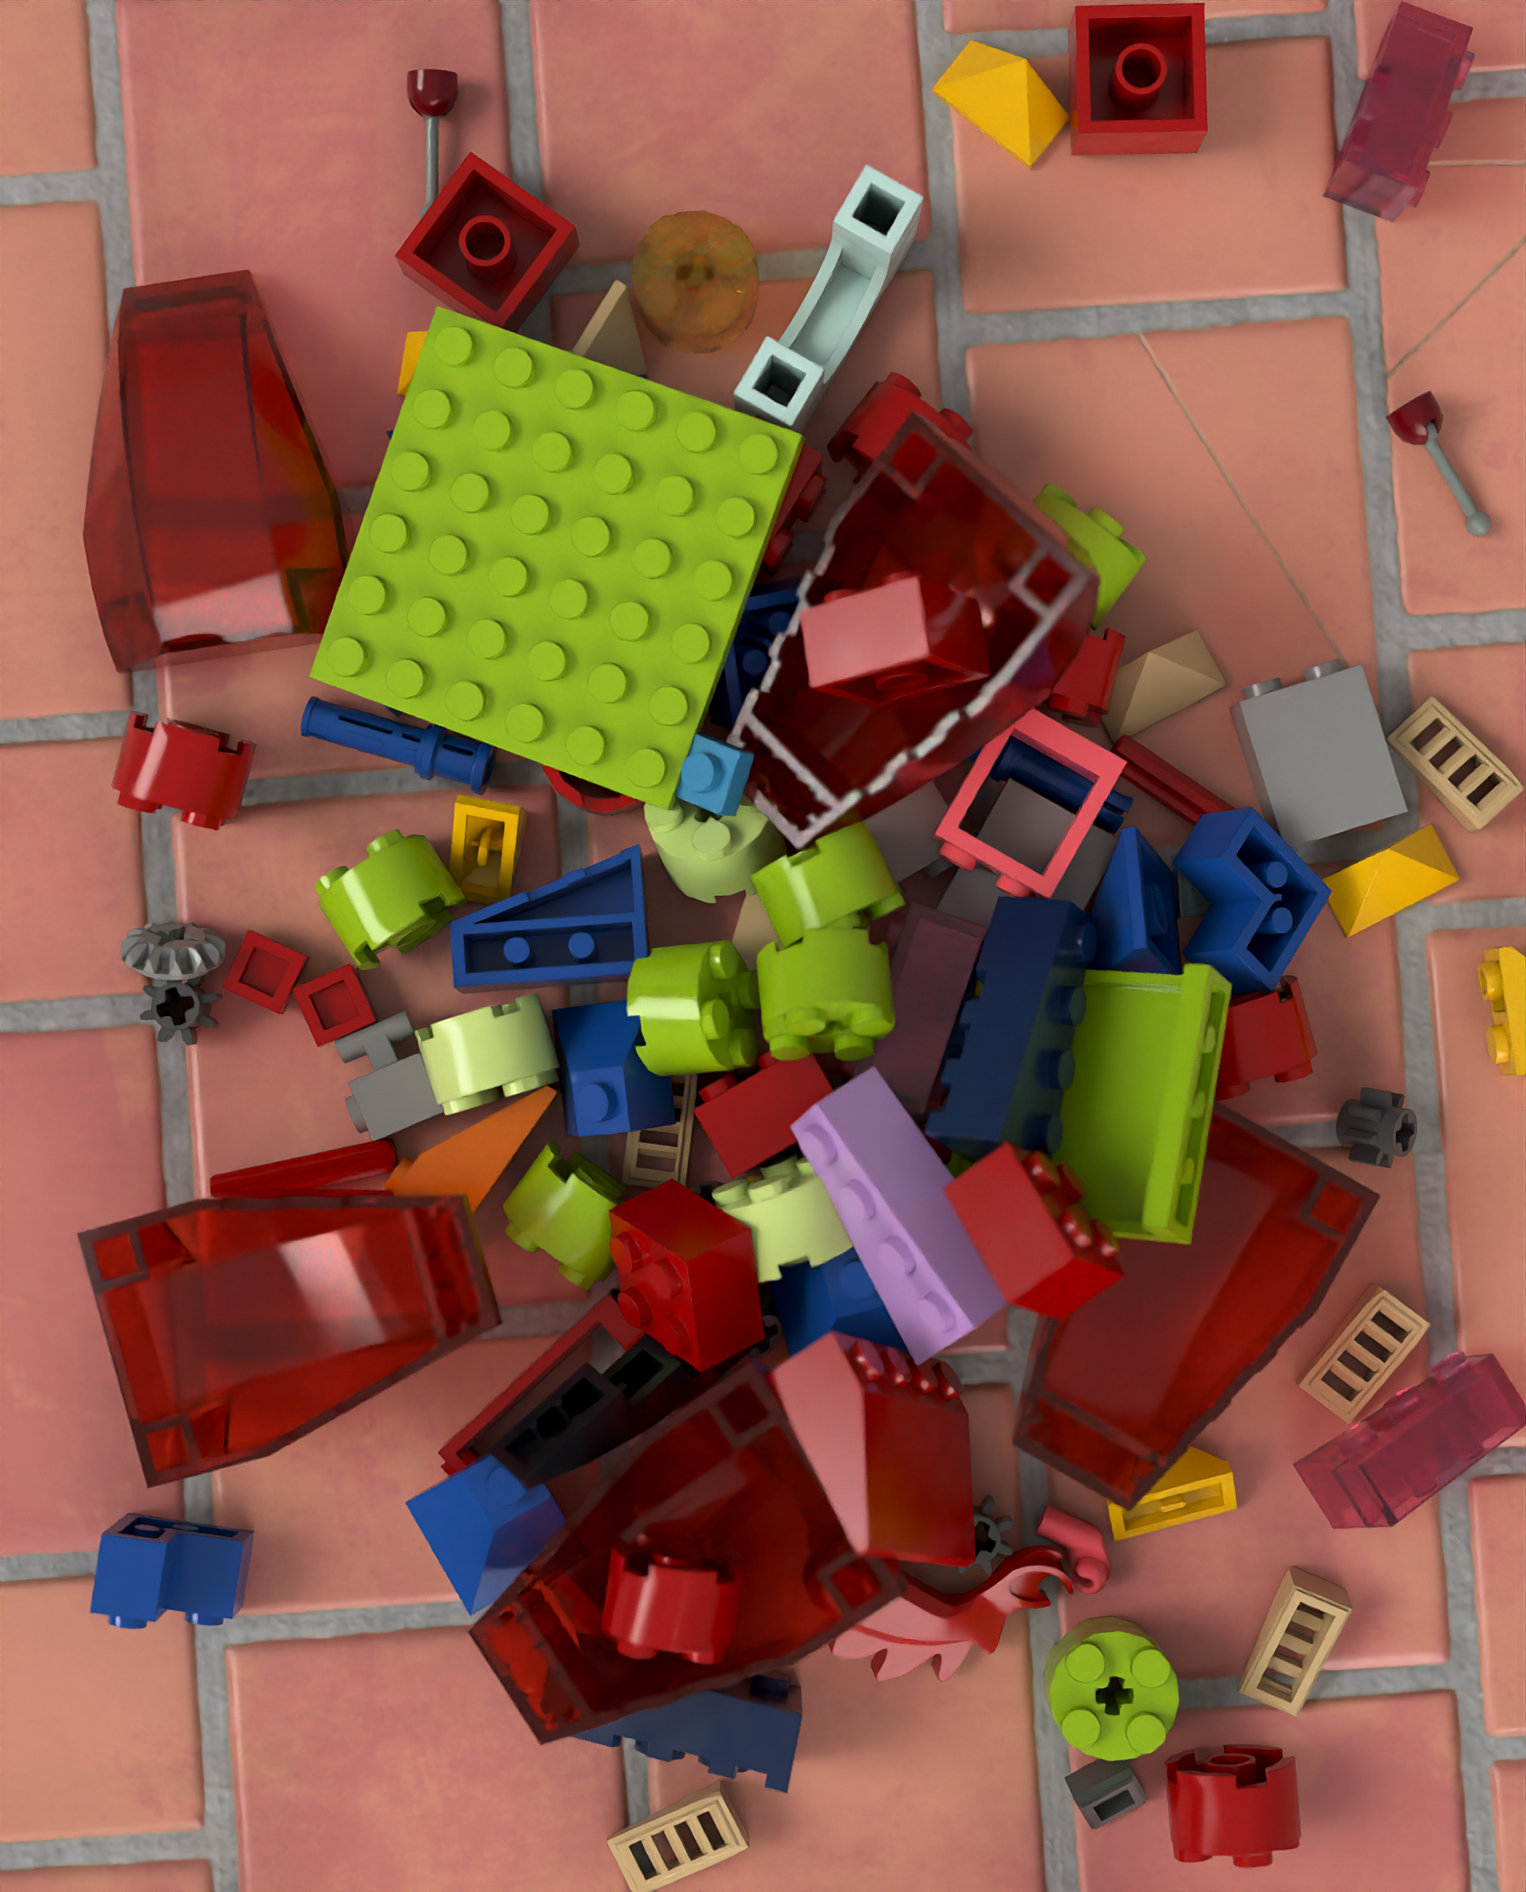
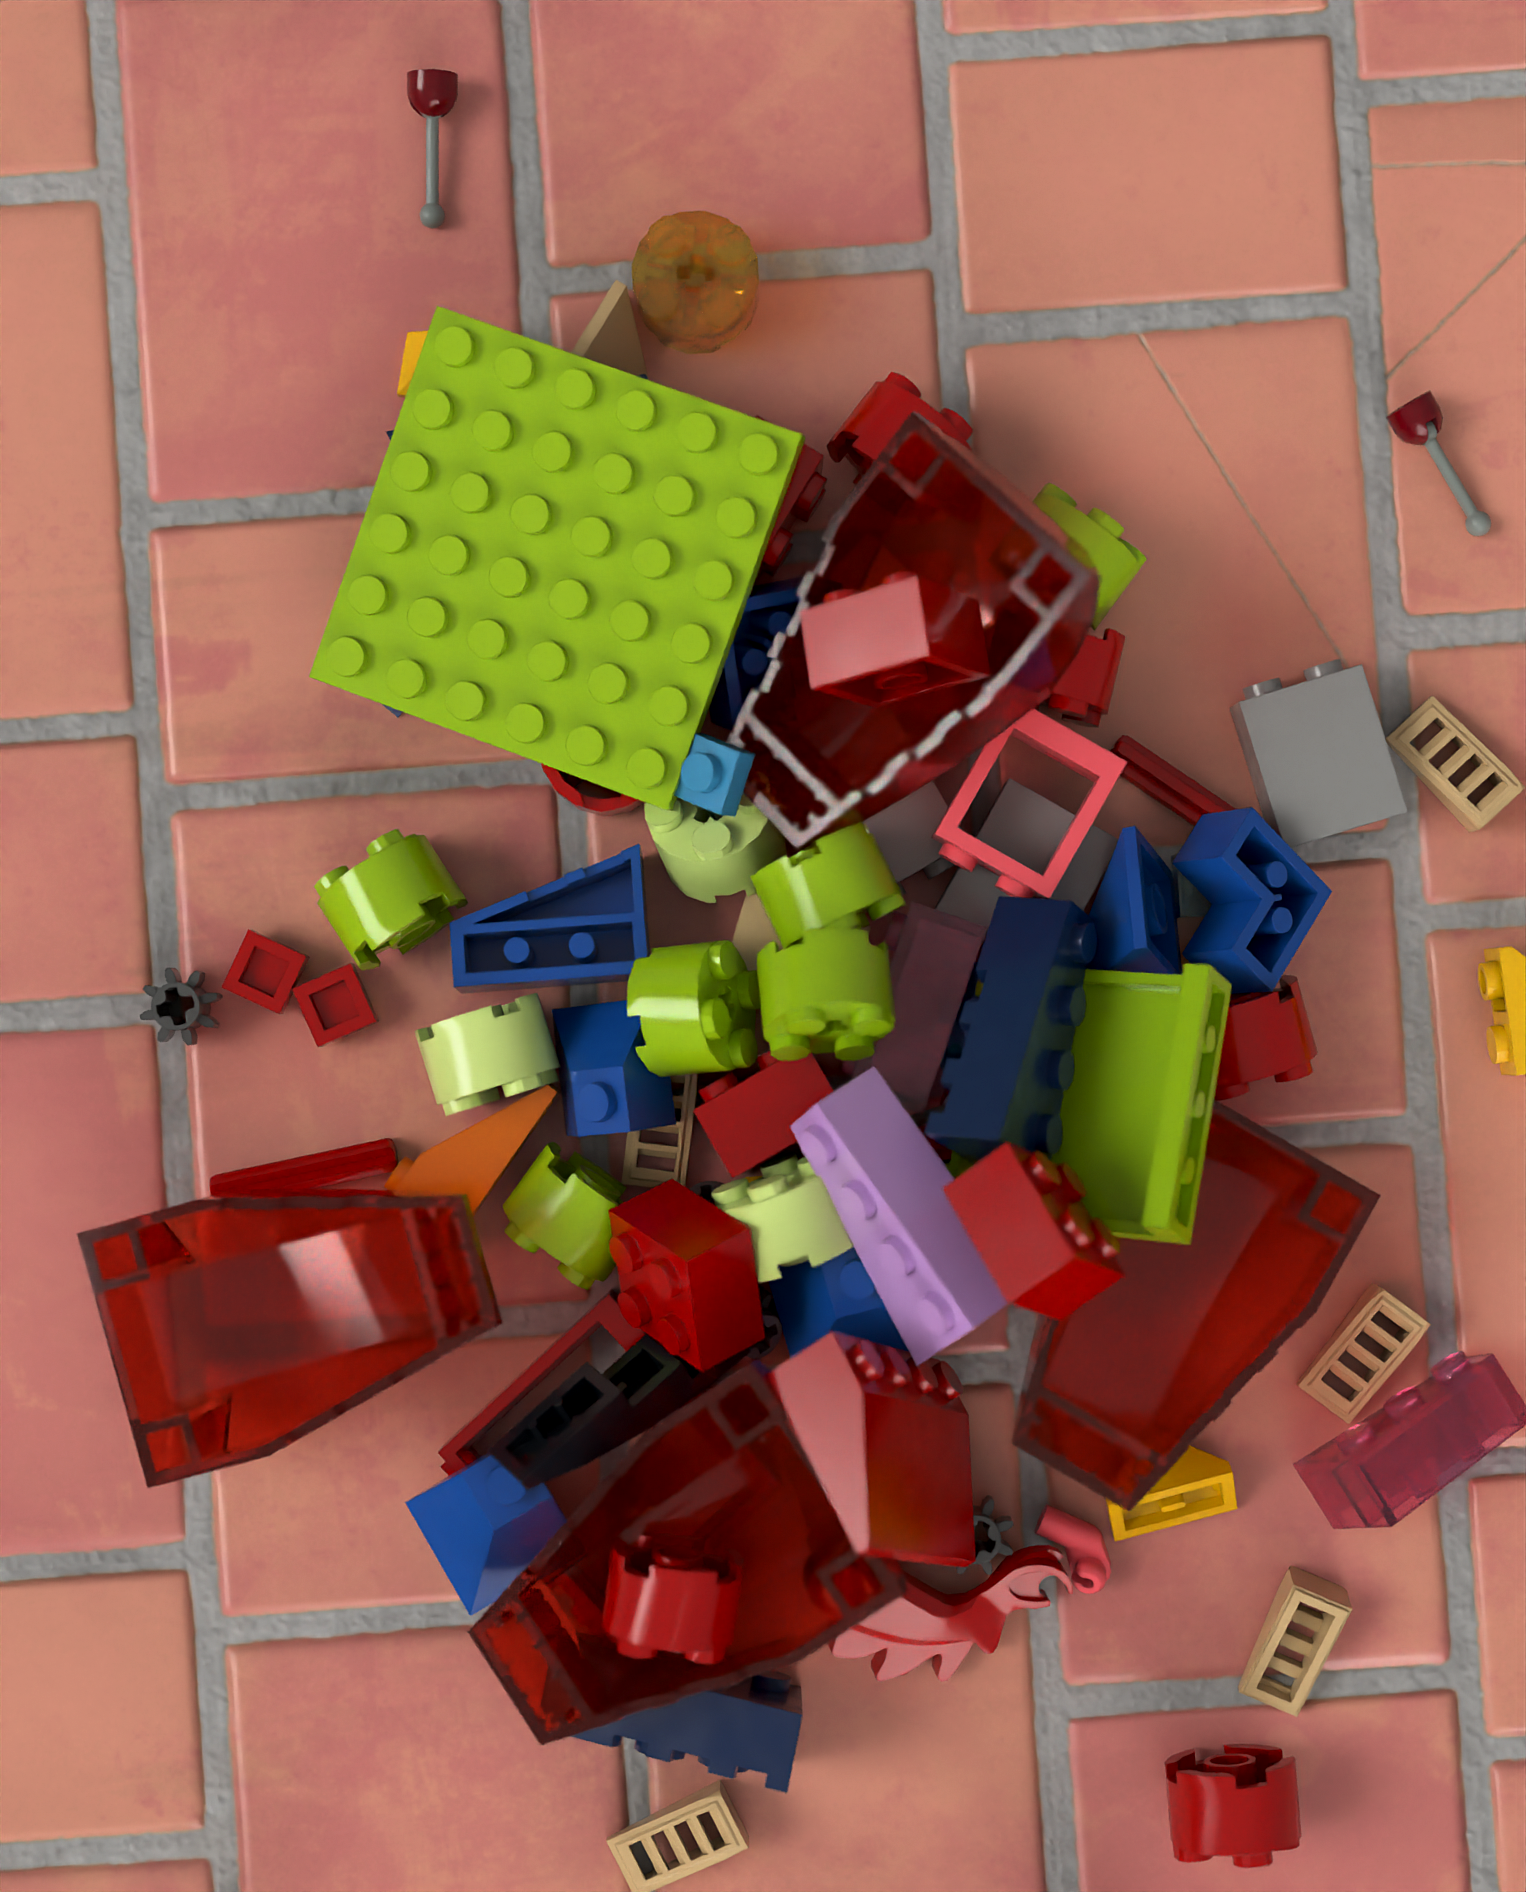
clear red windscreen [82,269,355,674] -> none
blue brick [90,1513,254,1629] -> none
red brick [111,711,256,830] -> none
light grey gear [121,920,225,980] -> none
blue pin [300,696,498,795] -> none
light grey brick [335,1011,445,1142] -> none
red brick [395,151,580,333] -> none
yellow slope [449,794,528,905] -> none
light aqua arch [734,164,924,434] -> none
yellow slope [931,40,1070,170] -> none
blue pin [942,702,1133,834] -> none
lime brick [1043,1616,1180,1761] -> none
dark grey slope [1064,1758,1147,1830] -> none
red brick [1068,3,1208,156] -> none
tan slope [1100,630,1227,745] -> none
yellow slope [1321,823,1460,938] -> none
clear pink wedge [1323,1,1475,223] -> none
dark grey gear [1336,1087,1417,1168] -> none

